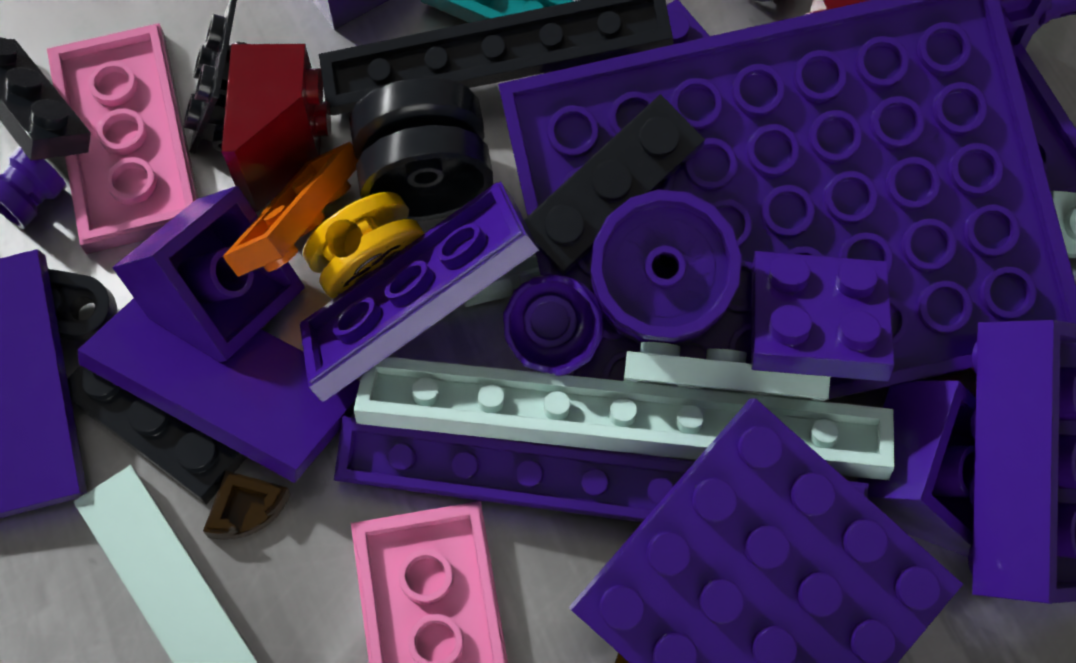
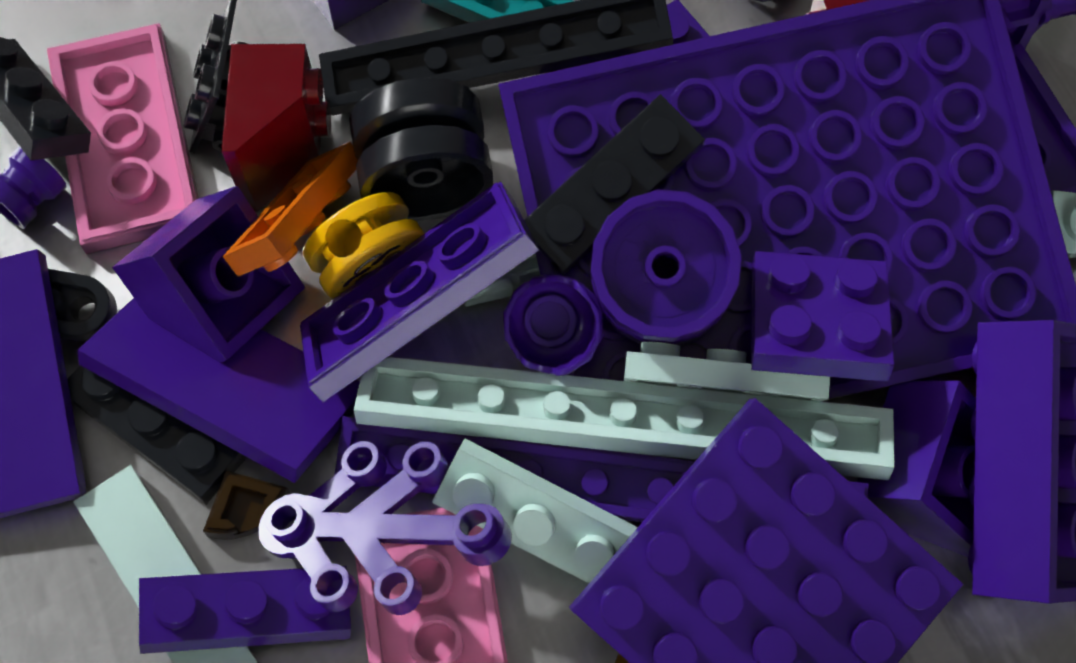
none -> dark purple plate [139,566,351,654]
none -> plant [259,441,512,615]
none -> light aqua plate [432,438,638,583]

